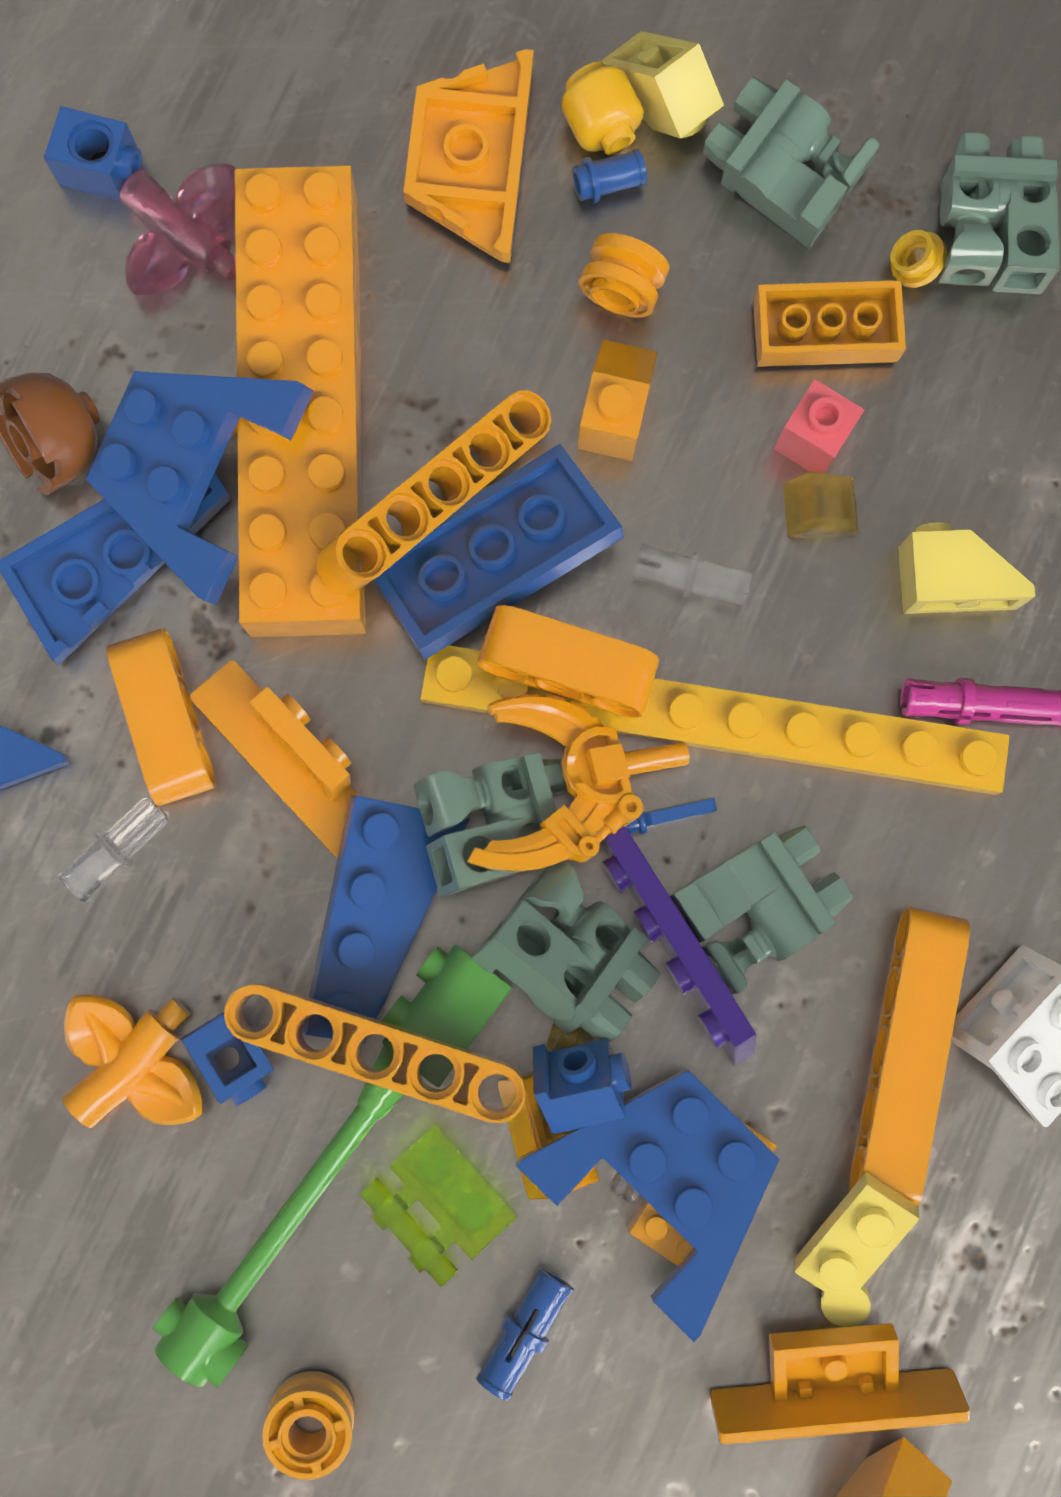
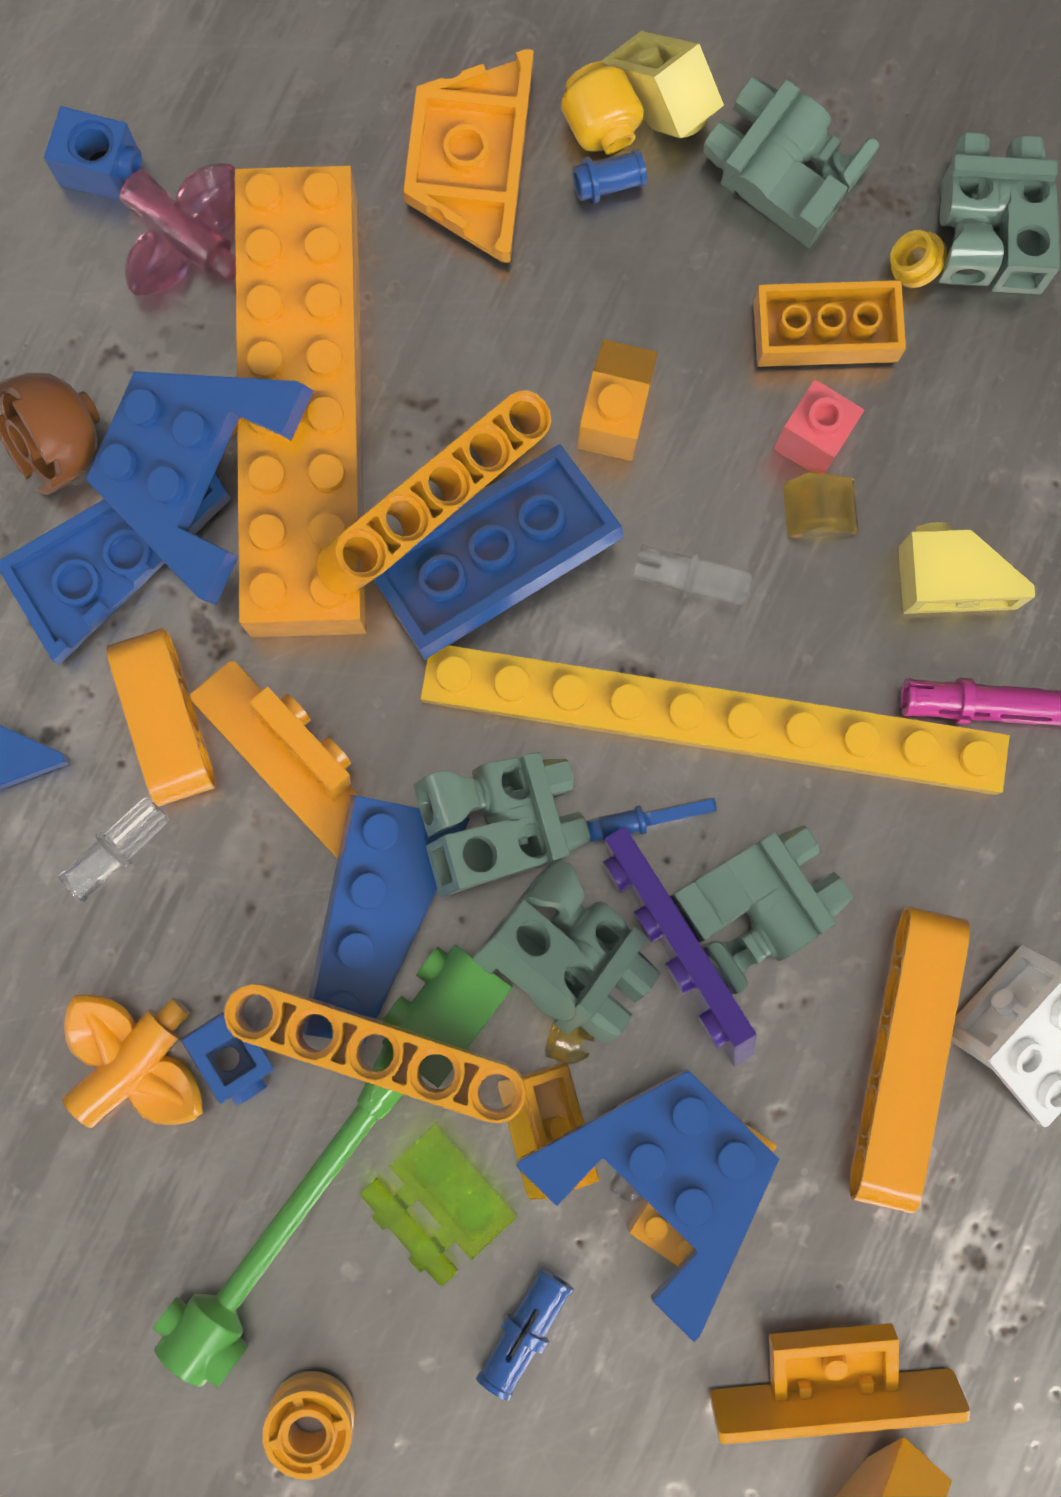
light orange bar [467,694,689,871] -> none
light orange beam [476,605,660,718] -> none
blue brick [533,1038,632,1134] -> none
light orange wheel [578,233,670,318] -> none
light yellow hinge [794,1172,920,1327] -> none

